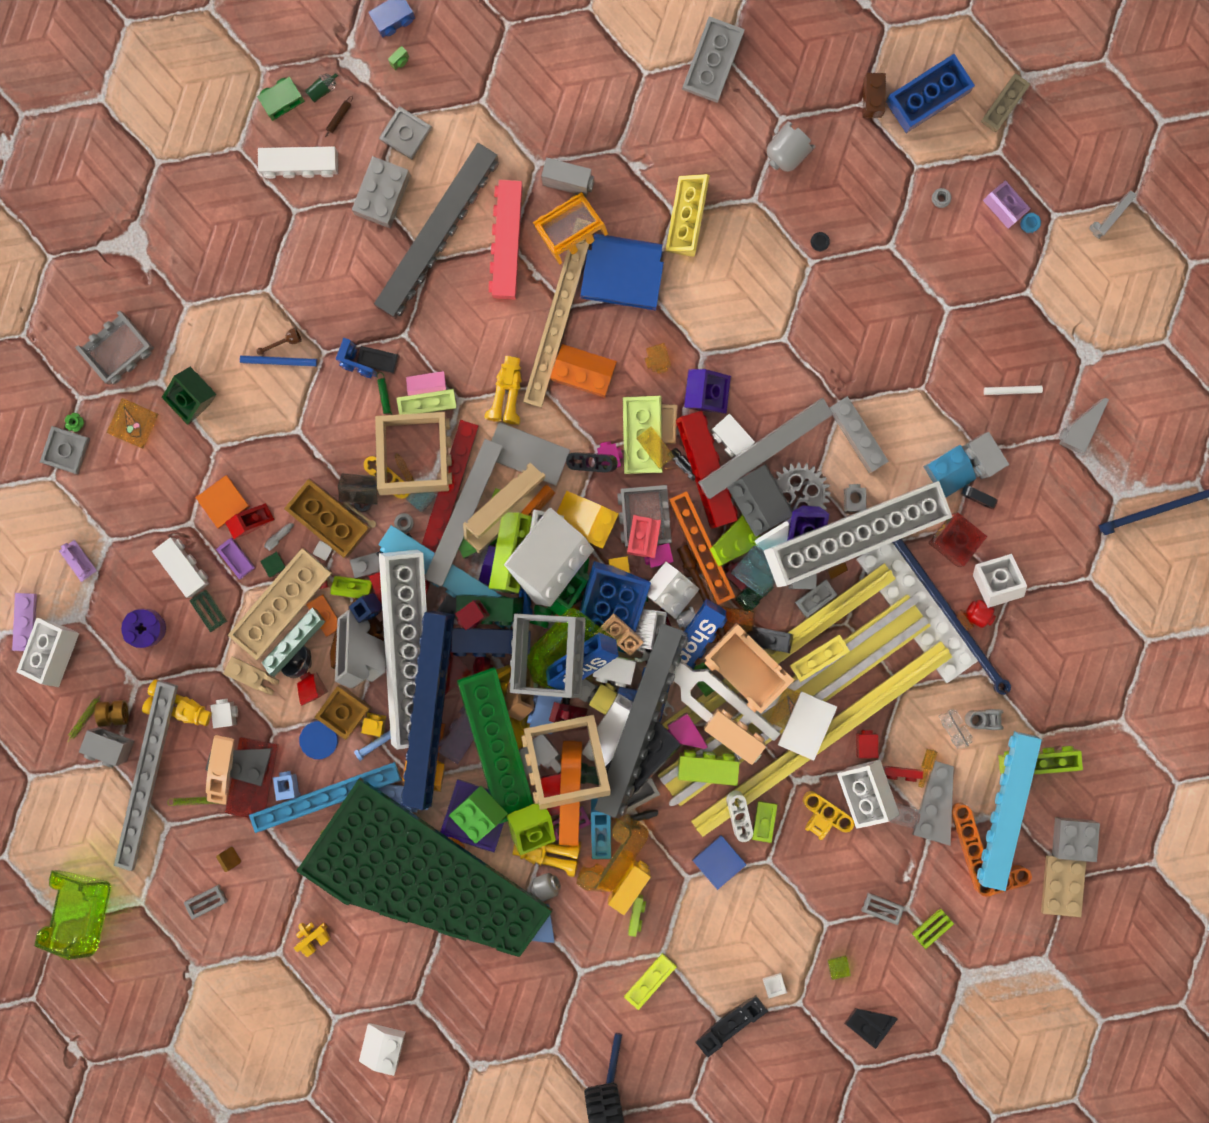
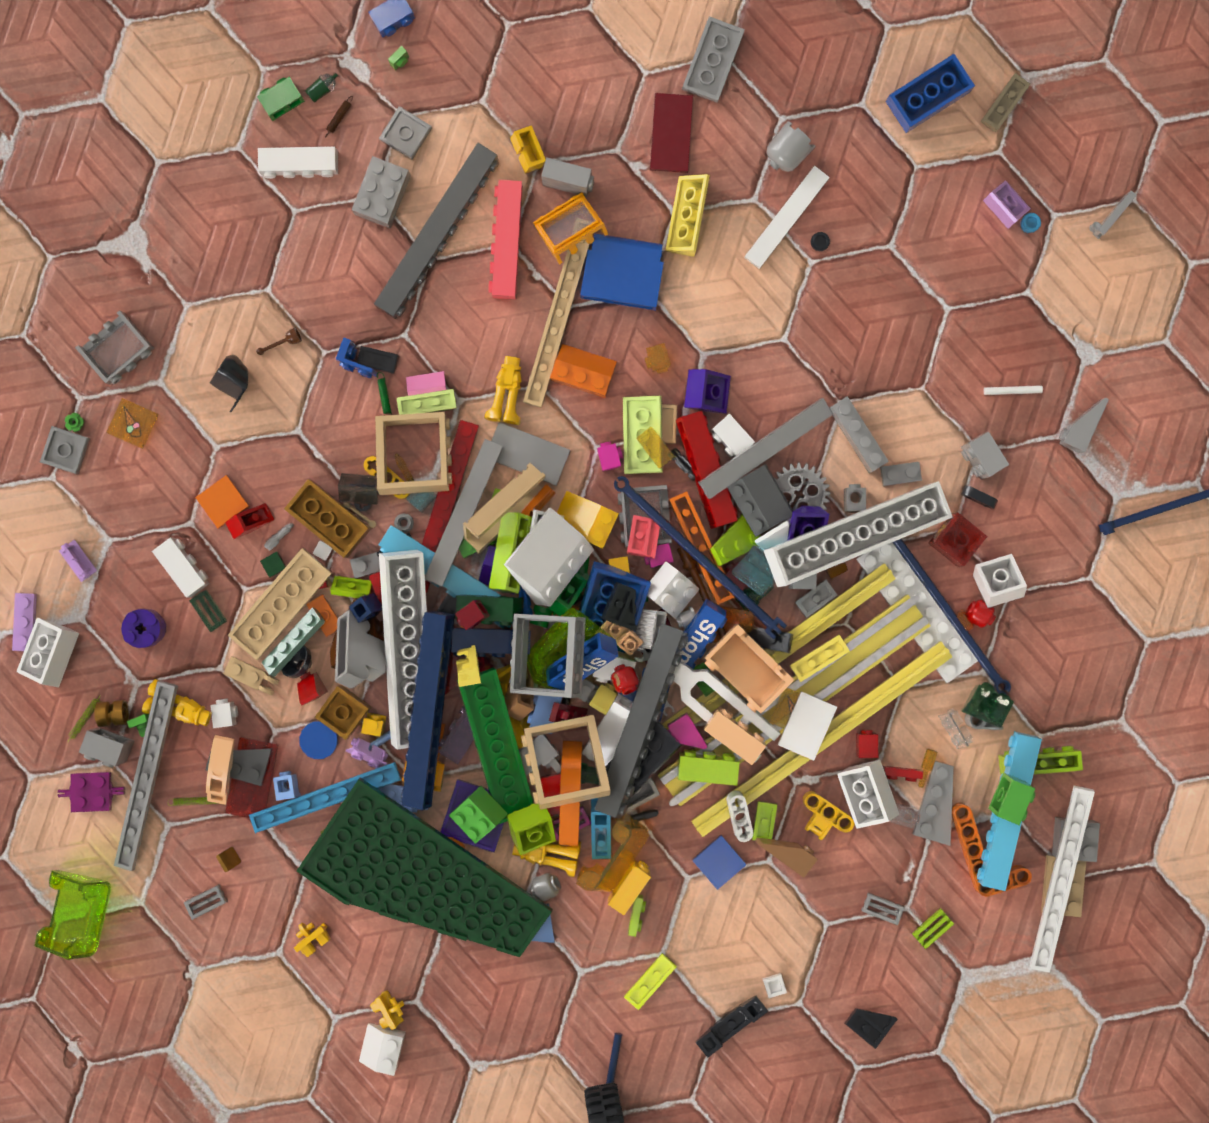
dark green slope [162,366,217,425] -> none
medium lavender tile [216,538,256,580] -> none
blue bar [240,355,317,367] -> none
black beam [566,452,618,473] -> none
clear neon green tile [827,956,851,980] -> none
reddish brown brick [862,73,886,118] -> none
dark azure slope [923,445,976,498] -> none
light grey plate [932,188,951,208] -> none
none -> magenta plate [57,772,125,812]
none -> bright green bracket [127,714,149,737]
none -> black piece [210,354,248,412]
none -> lavender hinge [346,738,388,768]
none -> yellow hips [370,990,405,1030]
none -> light yellow hinge [456,645,481,687]
none -> yellow piece [510,125,546,174]
none -> black wing [601,582,637,631]
none -> red head [610,664,639,695]
none -> dark blue hinge [614,476,787,640]
none -> dark red tile [650,93,693,173]
none -> white tile [744,166,830,269]
none -> medium nougat slope [755,838,818,878]
none -> light grey plate [880,462,922,486]
none -> clear green slope [961,682,1014,728]
none -> bright green brick [988,773,1035,826]
none -> white plate [1029,786,1095,973]

